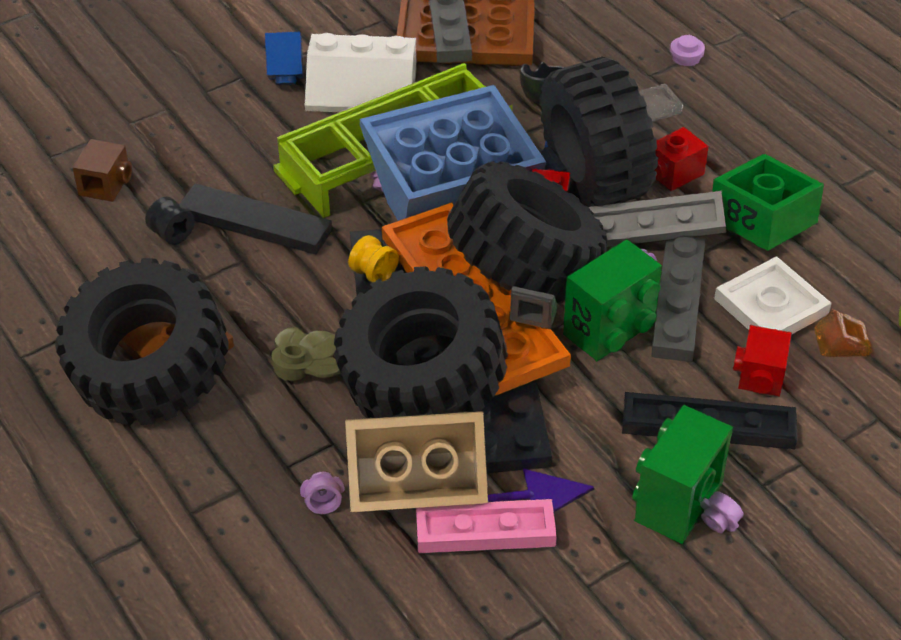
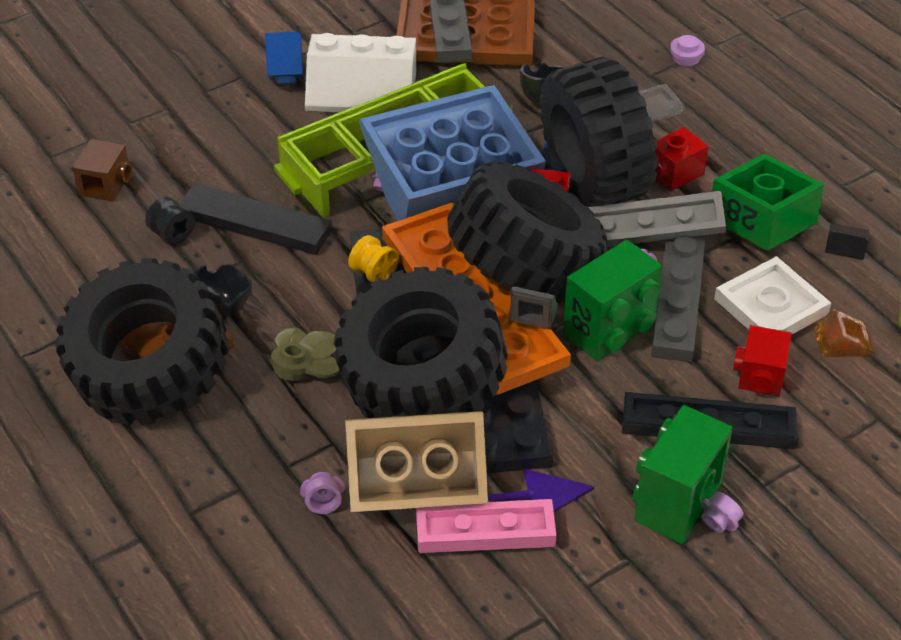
none -> black hair [194,263,252,318]
none -> black slope [825,223,869,260]

